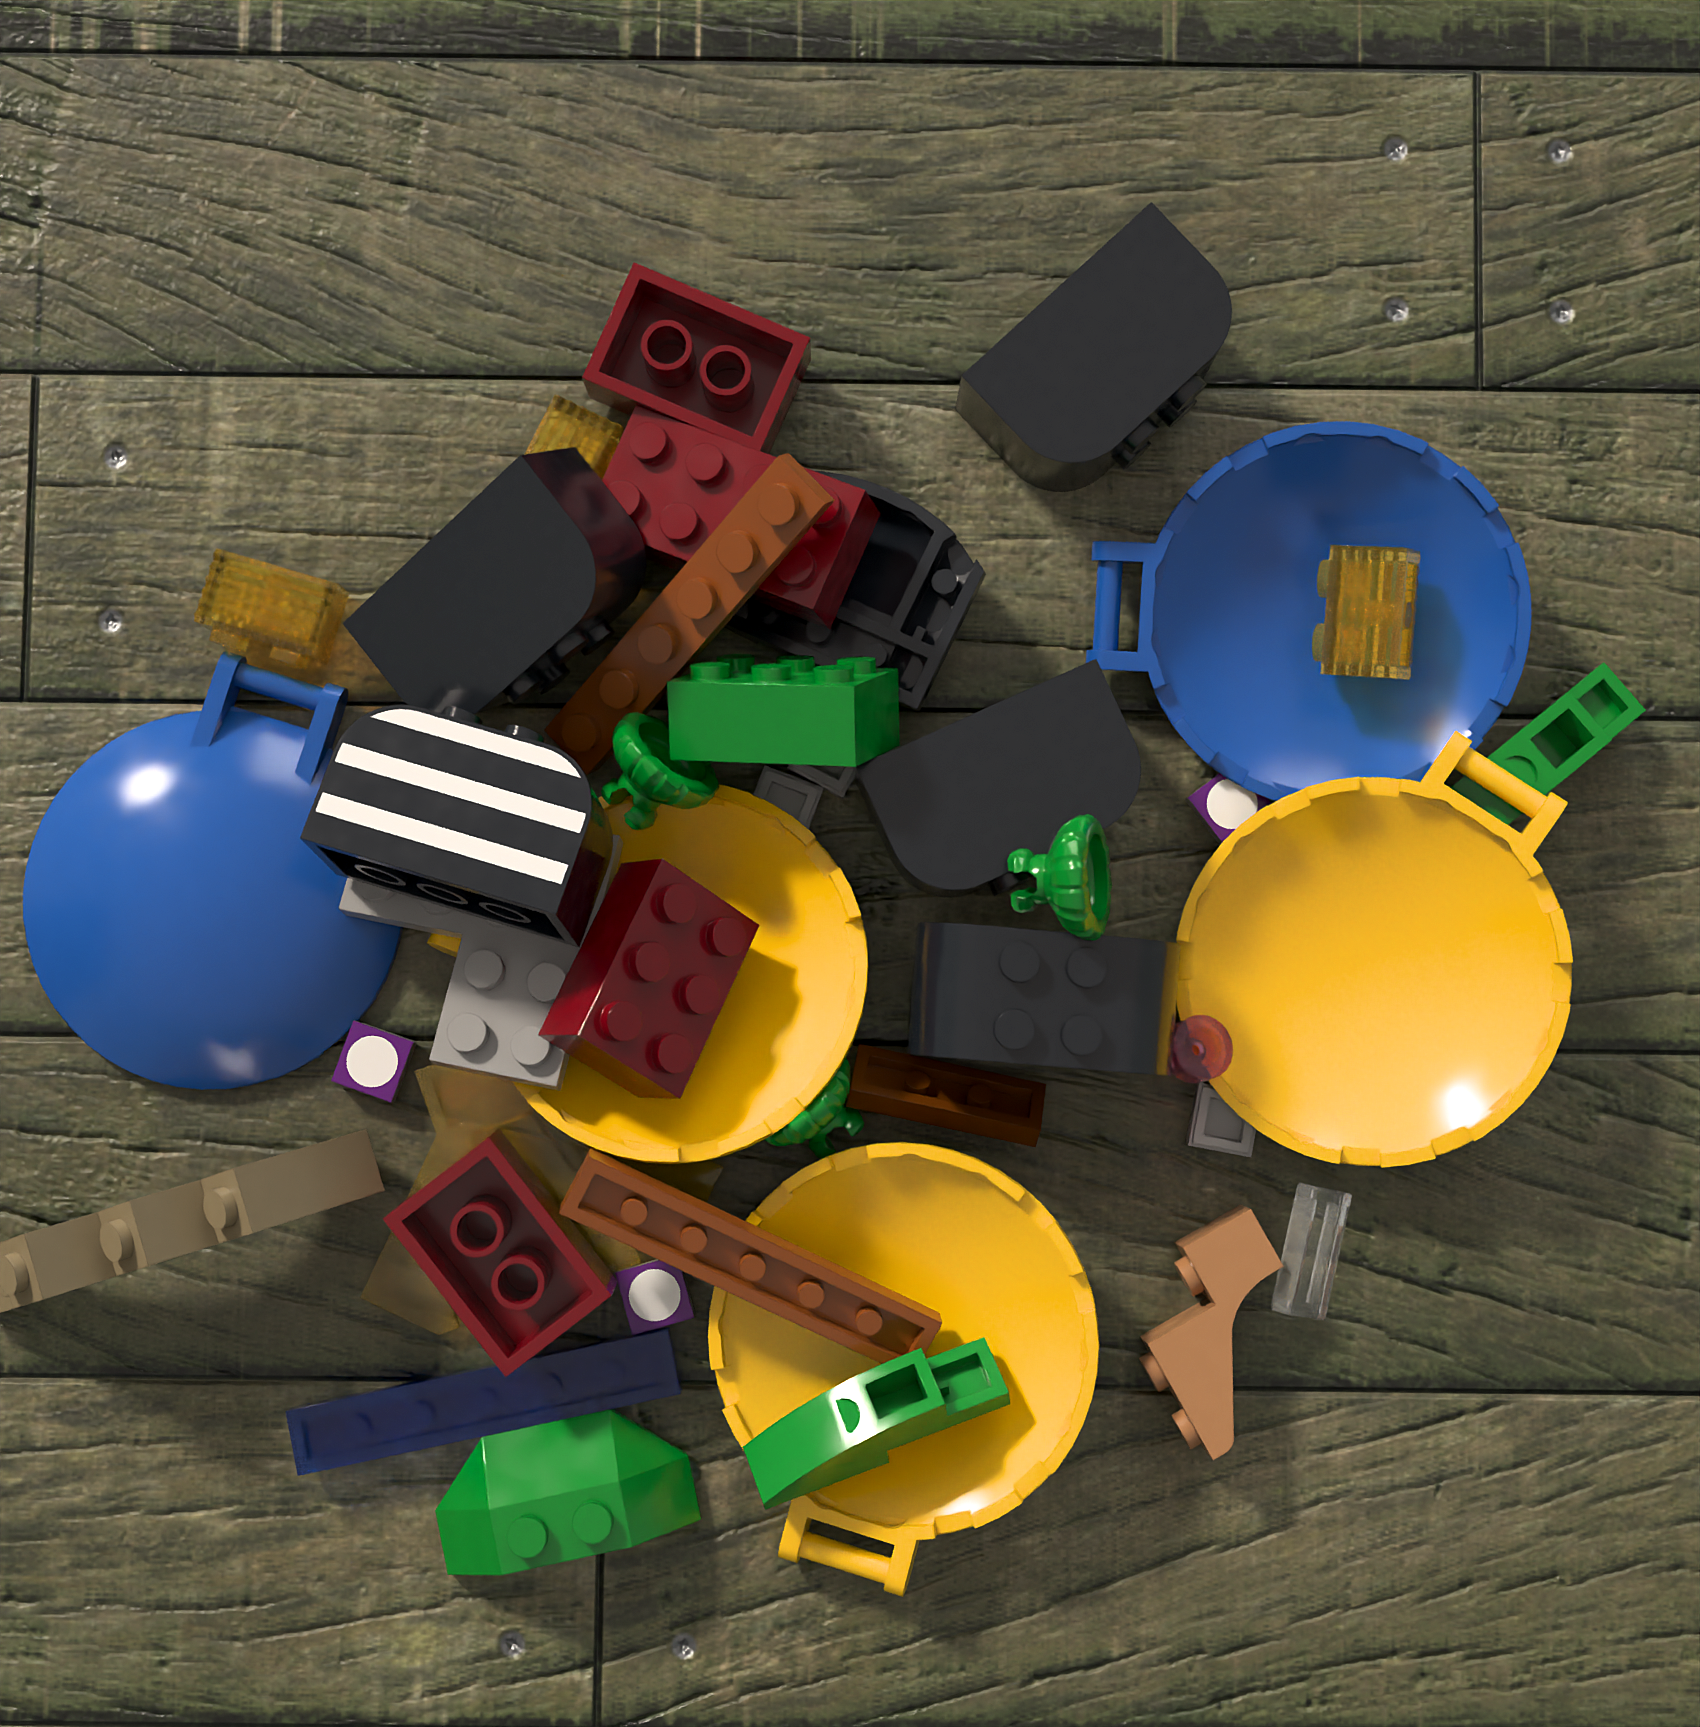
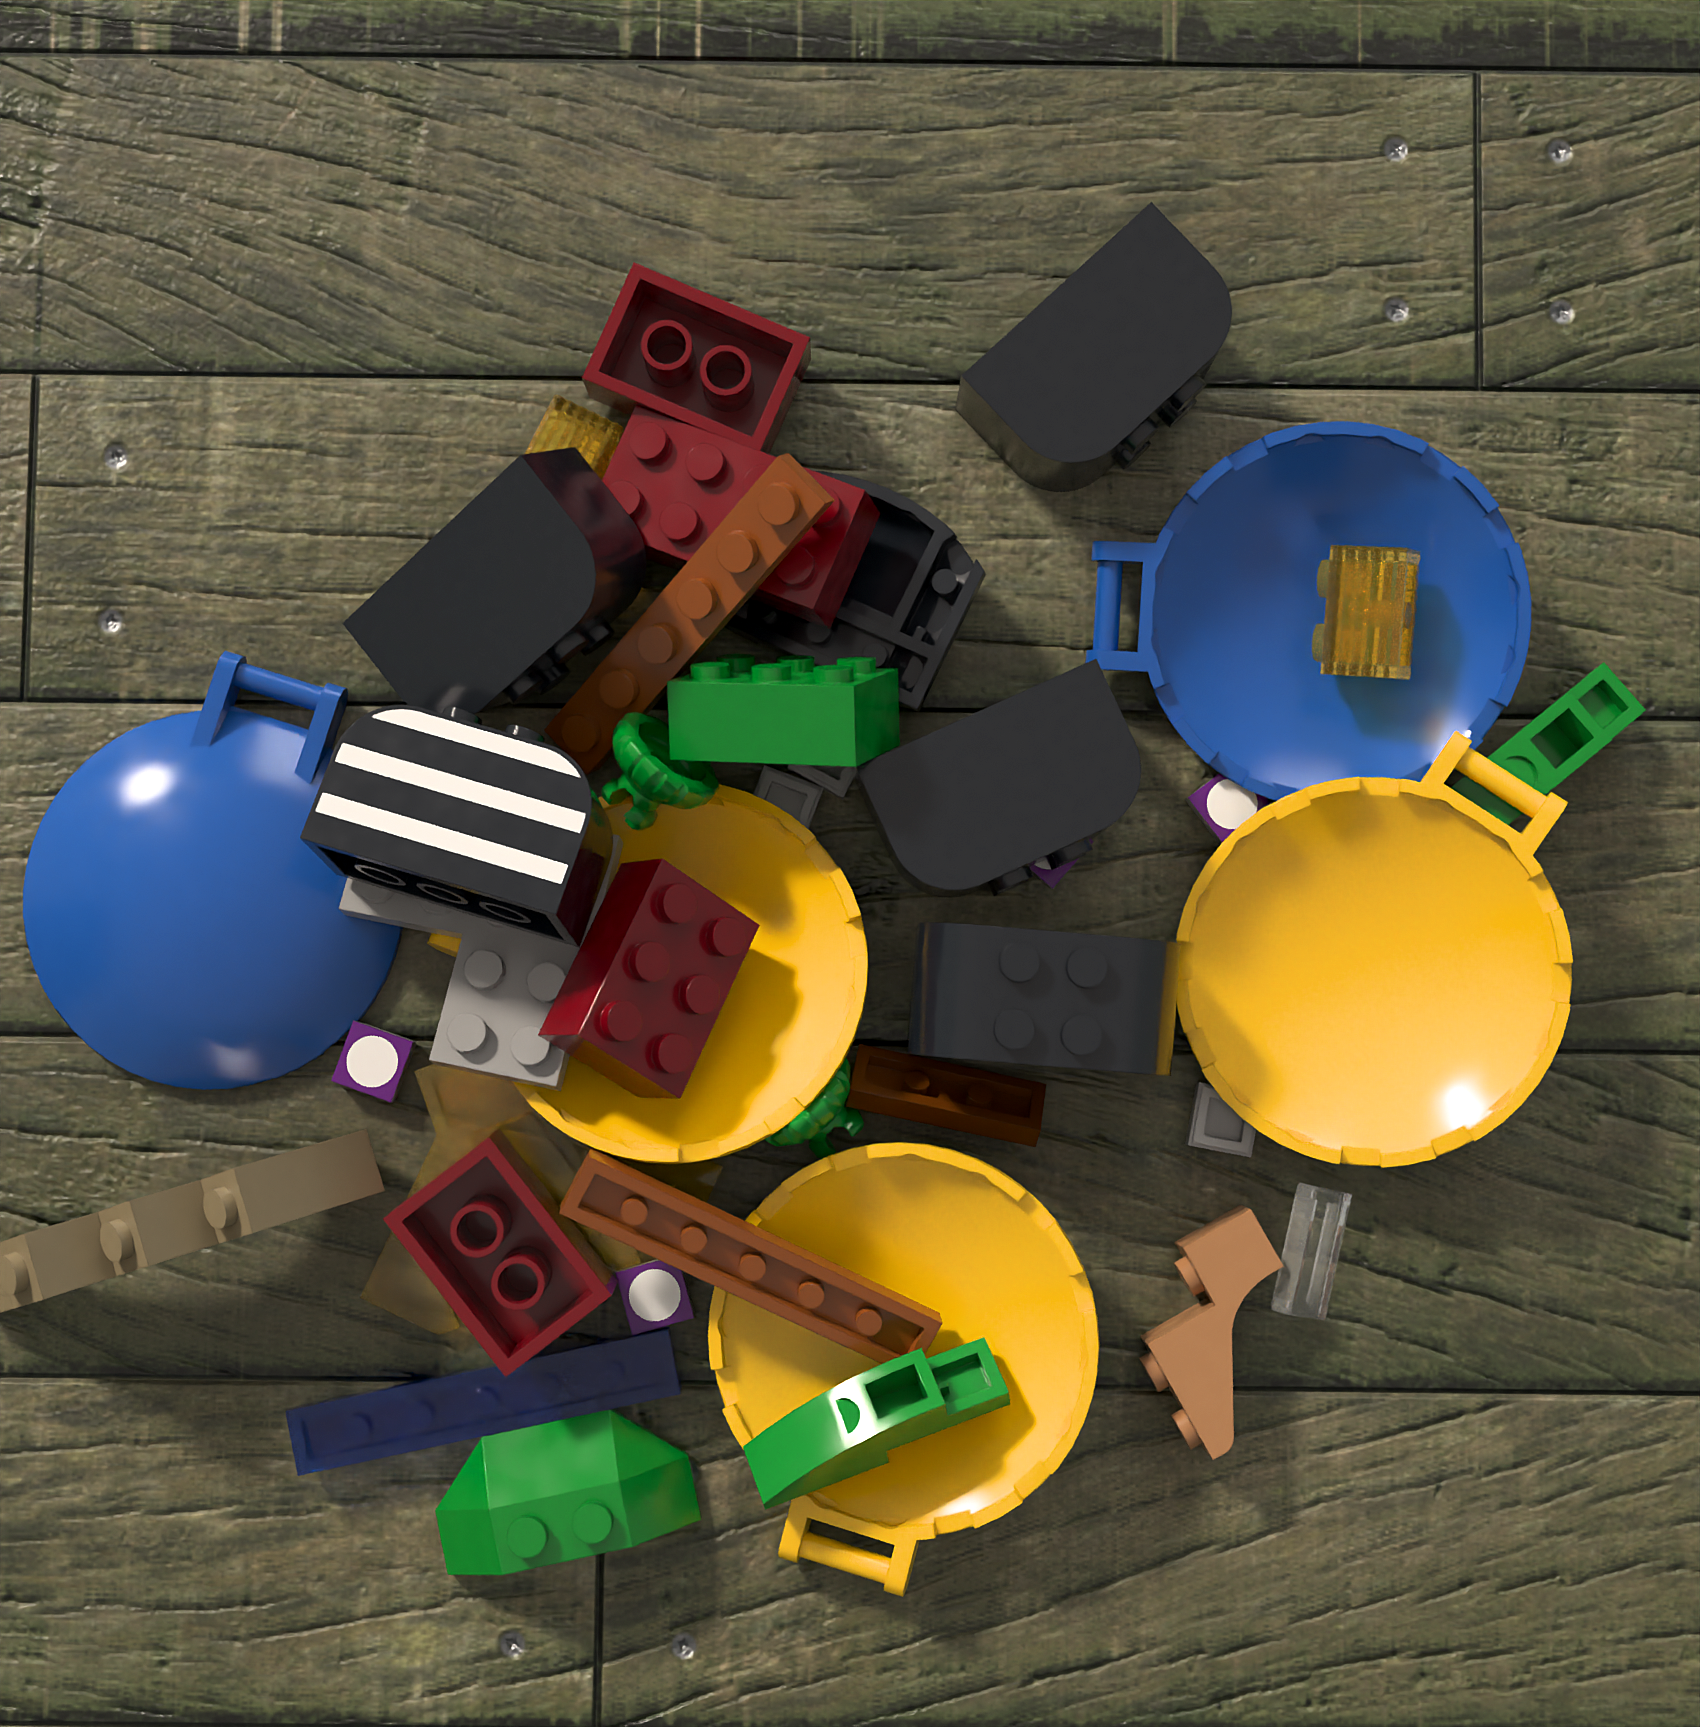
clear yellow brick [194,548,349,670] -> none
green hair [1007,814,1112,941] -> none
clear pink tile [1171,1015,1233,1083] -> none

